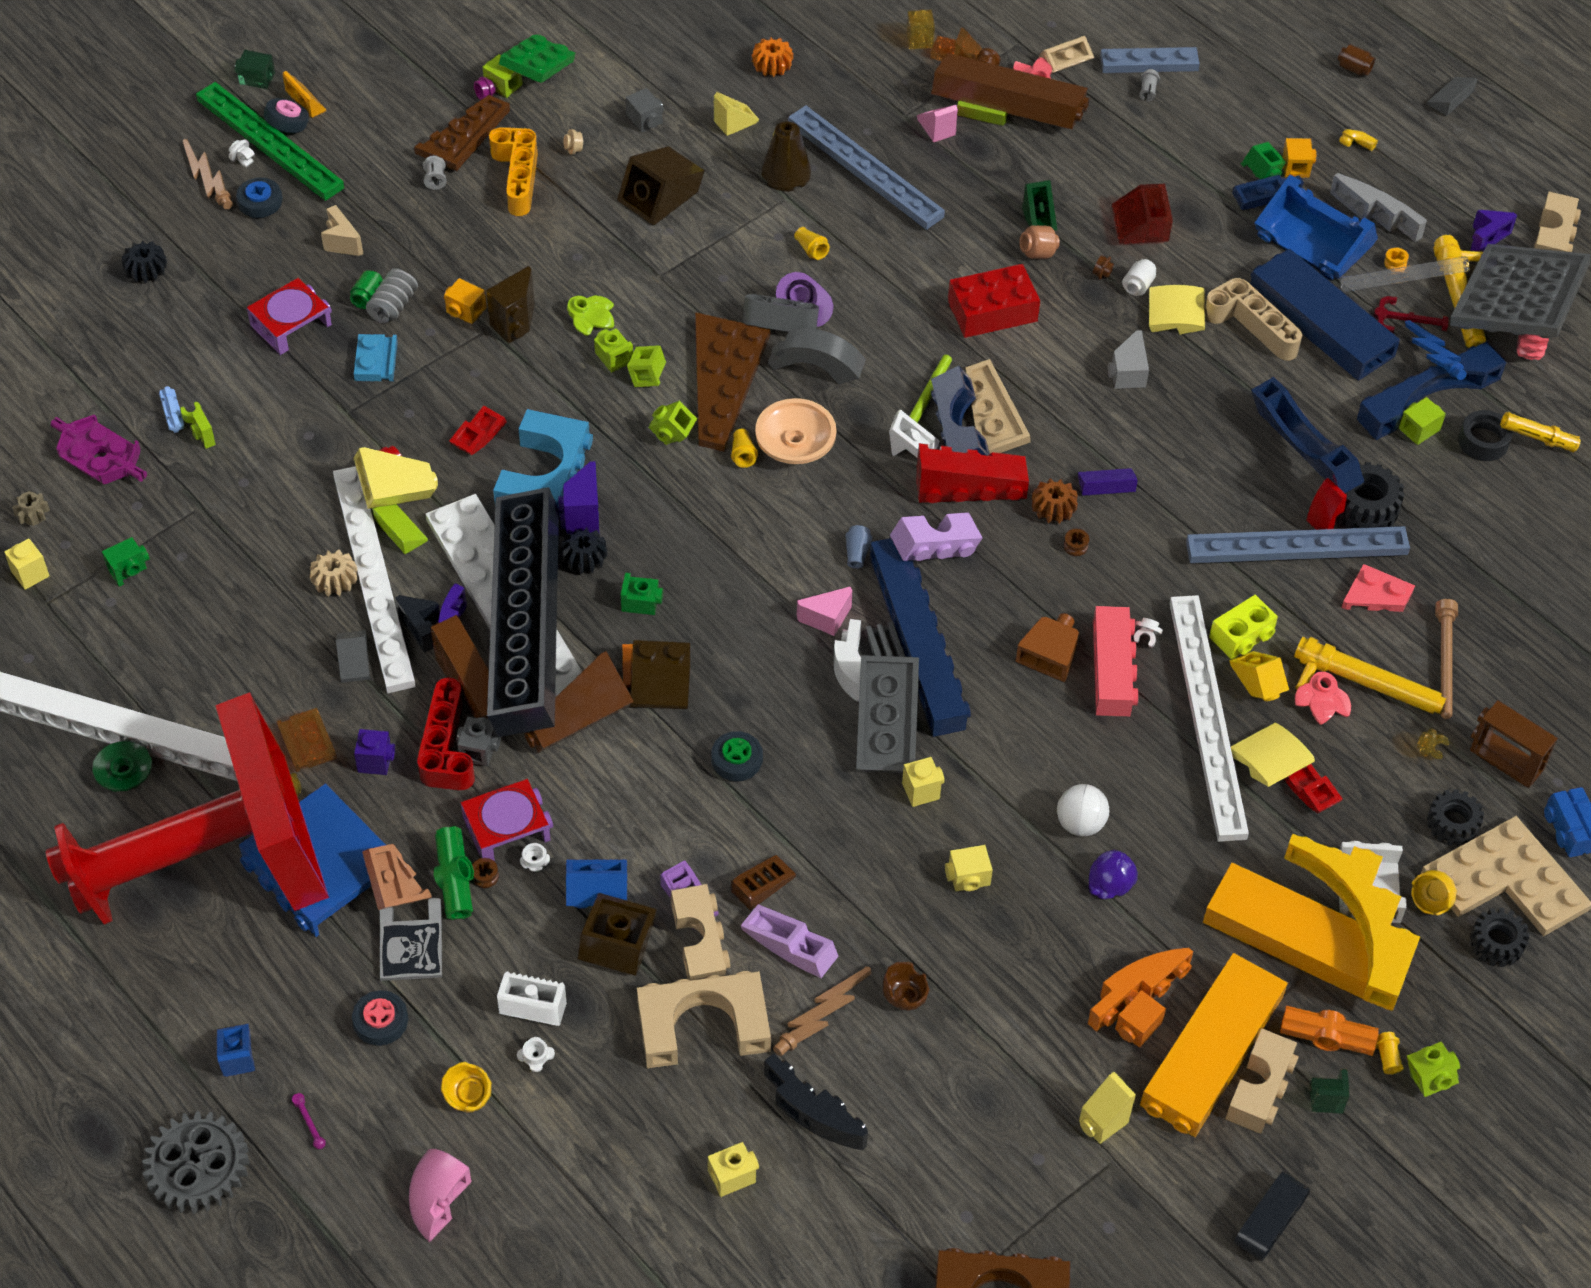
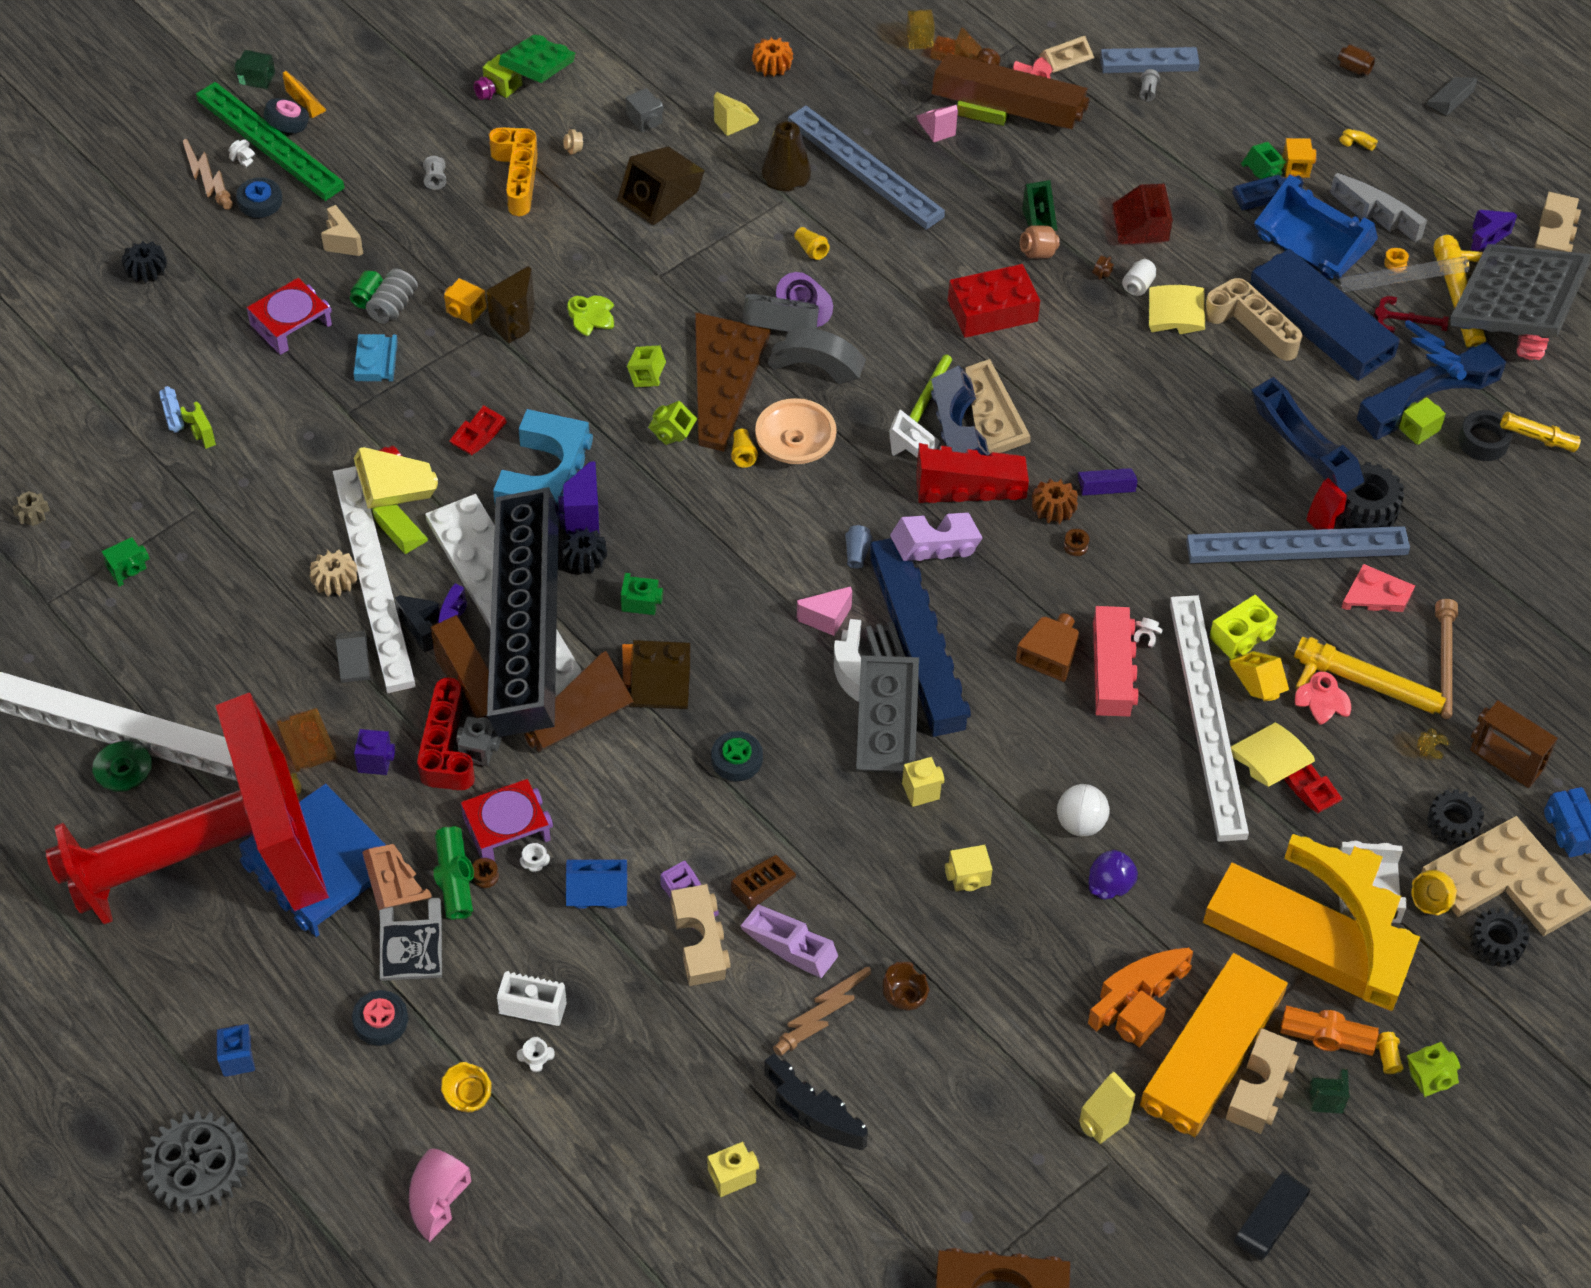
light yellow brick [4,539,49,590] -> none
magenta plate [50,415,147,484] -> none
magenta hinge [292,1093,326,1149] -> none
reddish brown wing [414,95,510,171] -> none
dark brown slope [577,893,657,976] -> none
lime brick [594,328,633,373] -> none
tan arch [637,971,771,1068] -> none
light grey slope [1108,330,1149,389] -> none

